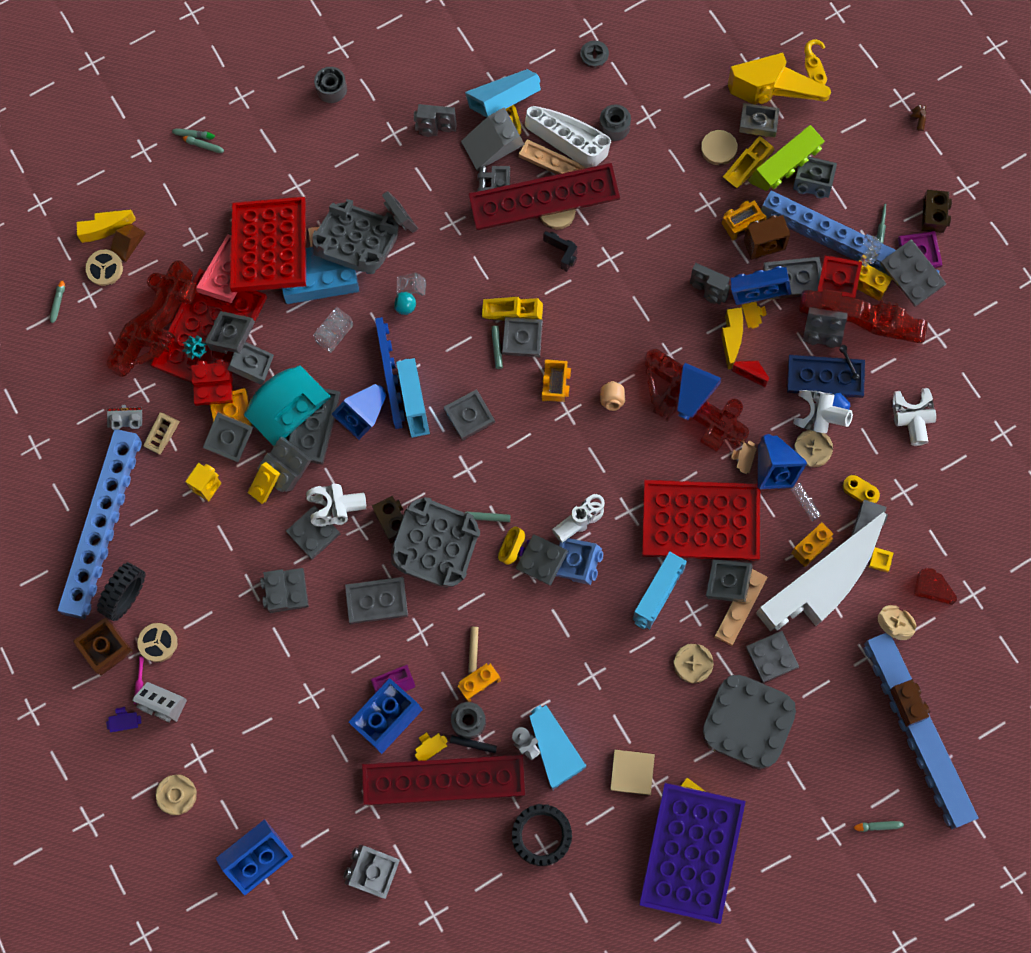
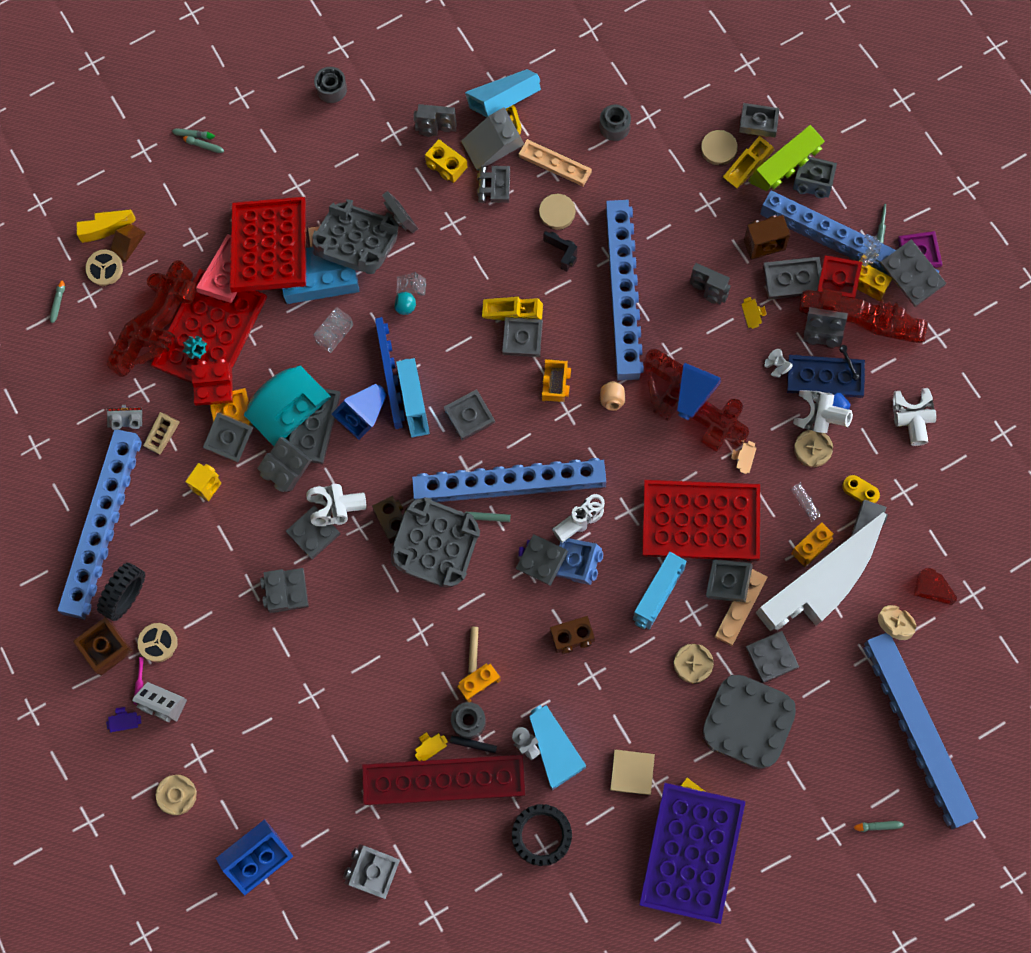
flat silver plate [205,311,255,354] -> none
dark grey plate [227,342,274,385] -> none
yellow plate [248,462,280,504] -> none
flat silver plate [345,577,408,624] -> none
blue slope [349,678,423,754] -> none
magenta slope [371,665,416,693] -> none
dark red plate [469,163,620,230] -> none
sand green piece [491,326,503,369] -> none
yellow plate [498,526,525,565] -> none
white beam [525,106,611,168] -> none
dark grey gear [580,40,609,68] -> none
yellow slope [721,307,743,369] -> none
light orange window [722,200,766,241] -> none
yellow slope [728,39,831,104] -> none
blue slope [731,266,792,305] -> none
red slope [732,361,769,388] -> none
blue slope [758,434,807,489] -> none
yellow plate [869,547,894,573] -> none
reddish brown brick [890,679,930,727] -> none
reddish brown plate [910,104,927,131] -> none
dark brown brick [921,190,952,233] -> none
none -> medium blue brick [412,458,606,502]
none -> yellow brick [425,139,468,183]
none -> reddish brown brick [550,616,595,654]
none -> medium blue brick [606,200,644,381]
none -> white piece [764,349,792,378]

